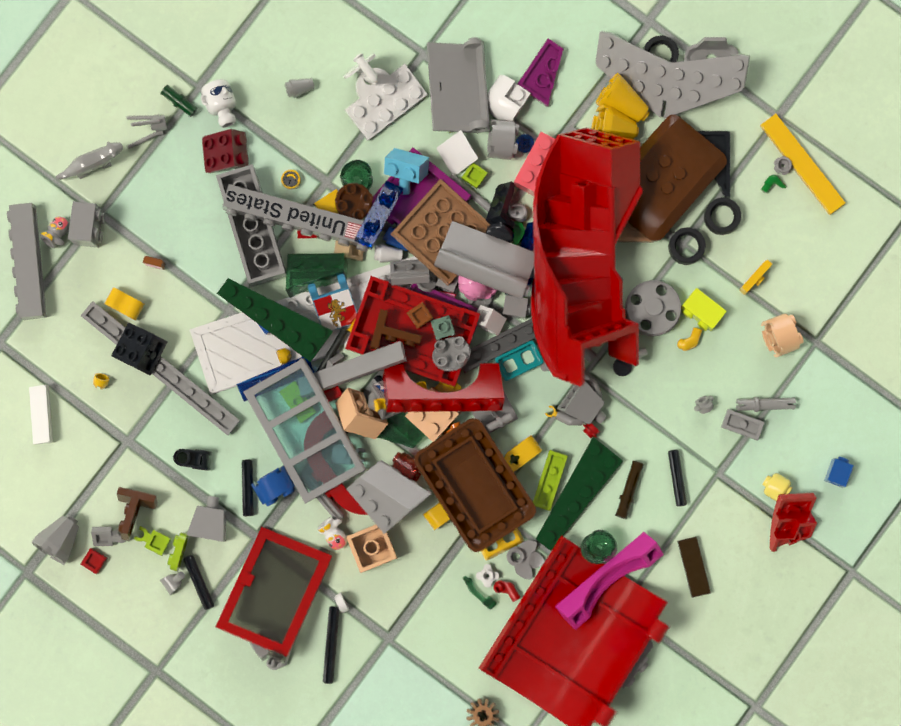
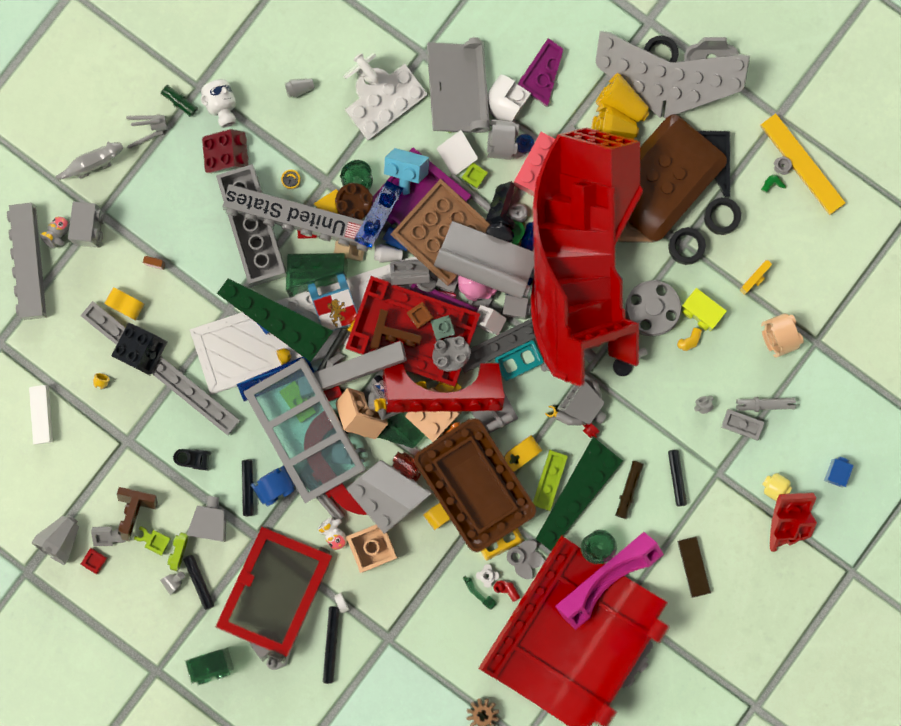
none -> clear green brick [185,647,234,686]

